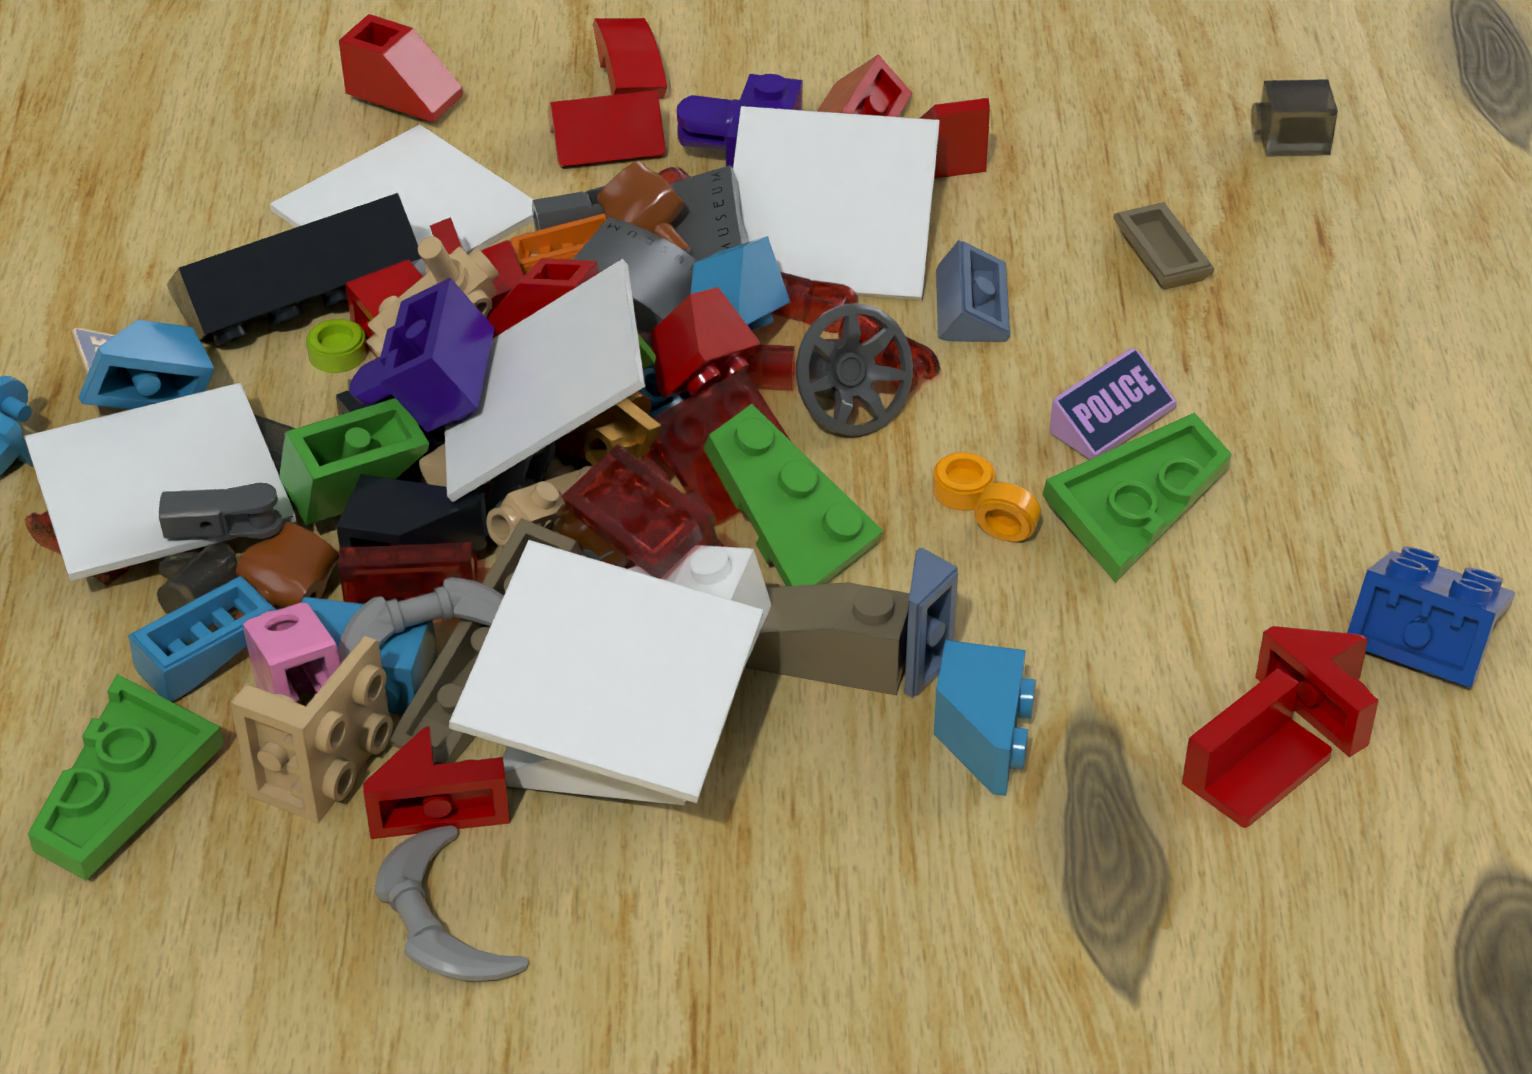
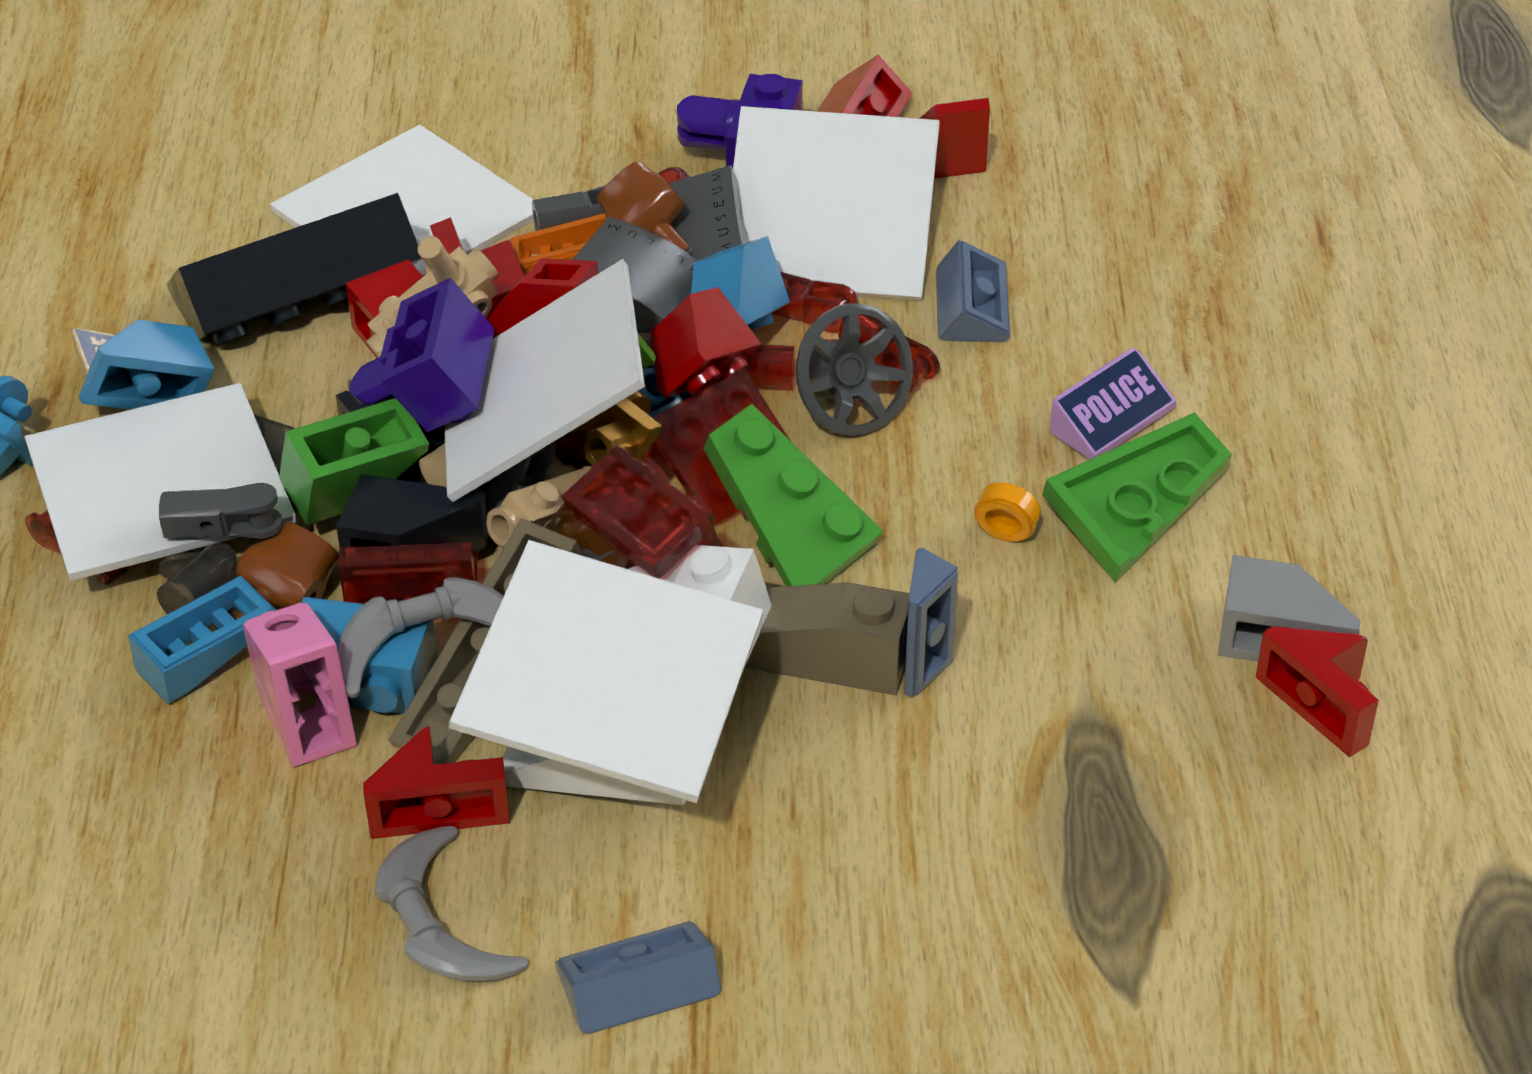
bright green wing [28,674,224,880] -> none
tan bracket [230,636,393,823] -> none
lime tile [306,319,367,373] -> none
red slope [339,14,463,123] -> none
red panel [548,90,666,168] -> none
red slope [593,18,667,99] -> none
light orange tile [933,452,995,510] -> none
dark azure slope [934,640,1036,796] -> none
dark tan tile [1113,202,1214,290] -> none
red panel [1182,668,1332,828] -> none
clear smoke brick [1251,79,1338,157] -> none
blue bracket [1347,546,1515,688] -> none
none -> sand blue slope [555,921,721,1034]
none -> light grey slope [1218,555,1360,662]

